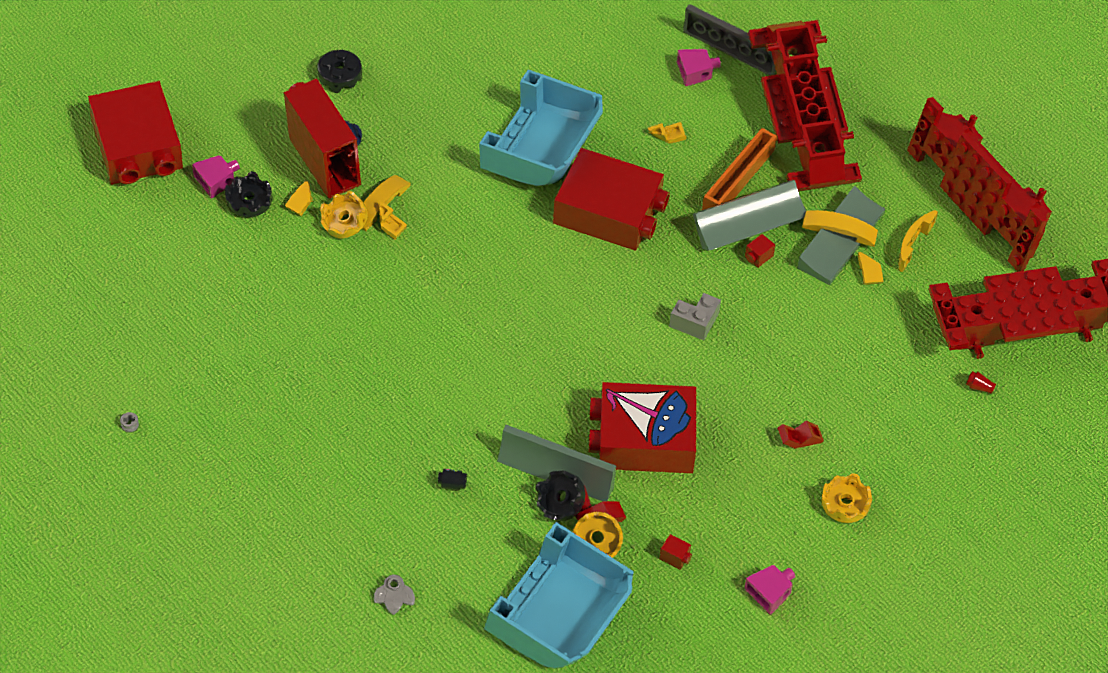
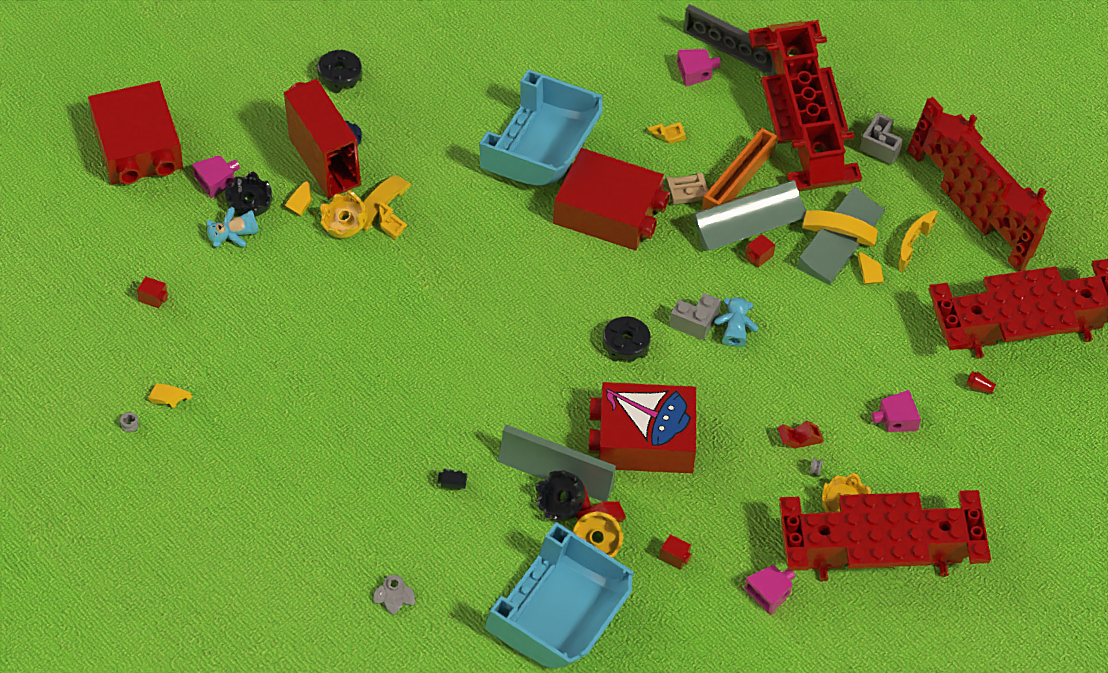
none -> red brick [137,276,169,309]
none -> yellow slope [148,383,192,408]
none -> medium azure piece [207,207,259,248]
none -> black plate [602,316,651,362]
none -> tan plate [666,172,708,205]
none -> medium azure piece [714,297,758,347]
none -> red piece [779,490,991,581]
none -> light grey bush [810,457,823,476]
none -> light grey brick [860,113,903,165]
none -> dark pink torso [871,390,921,432]

